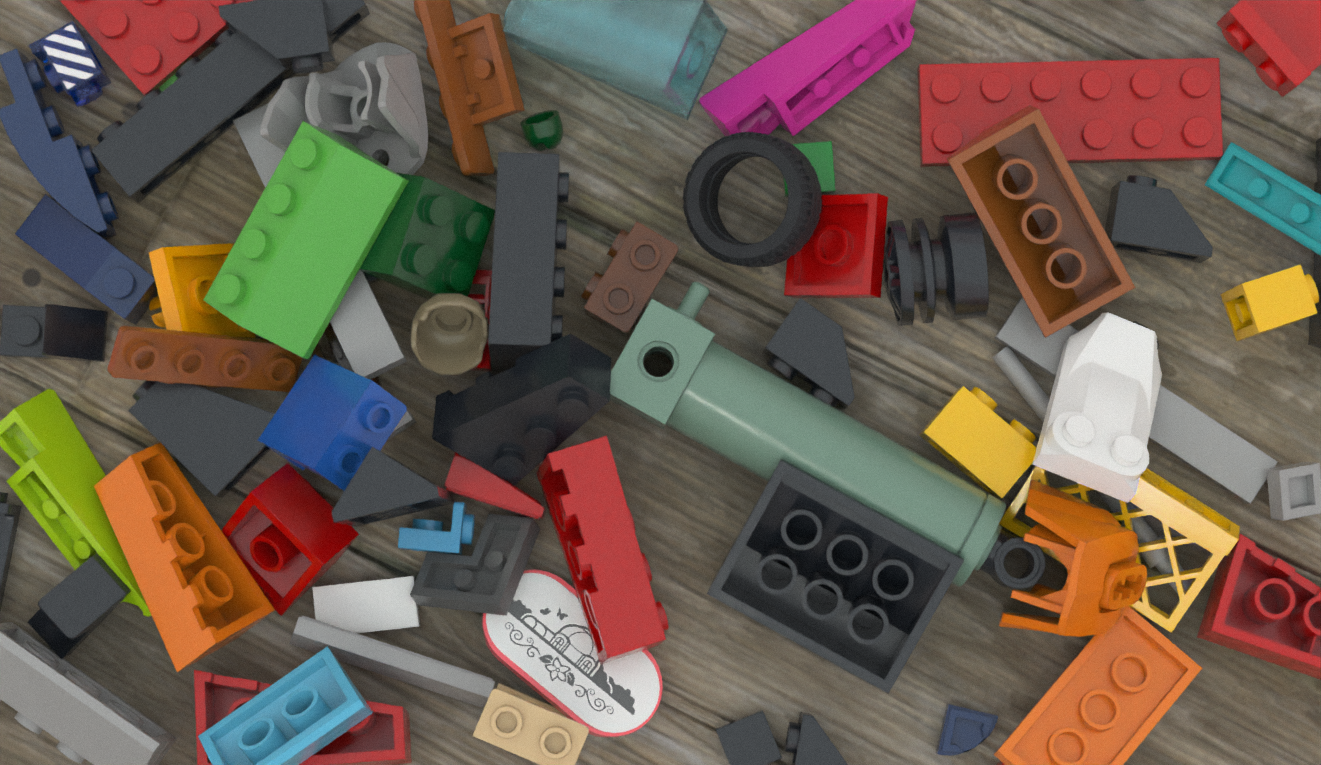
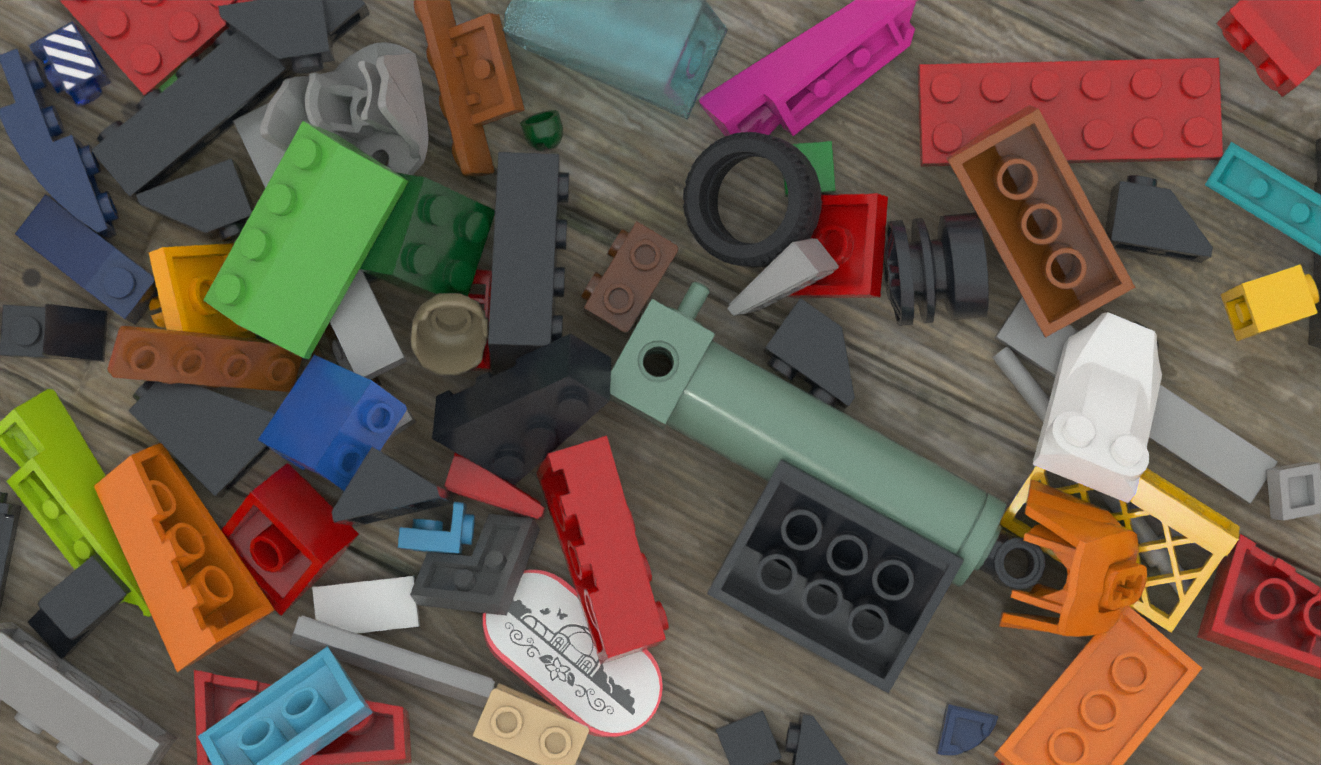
yellow brick [919,386,1037,499] -> none
none -> black slope [136,158,255,242]
none -> light grey slope [727,238,839,316]

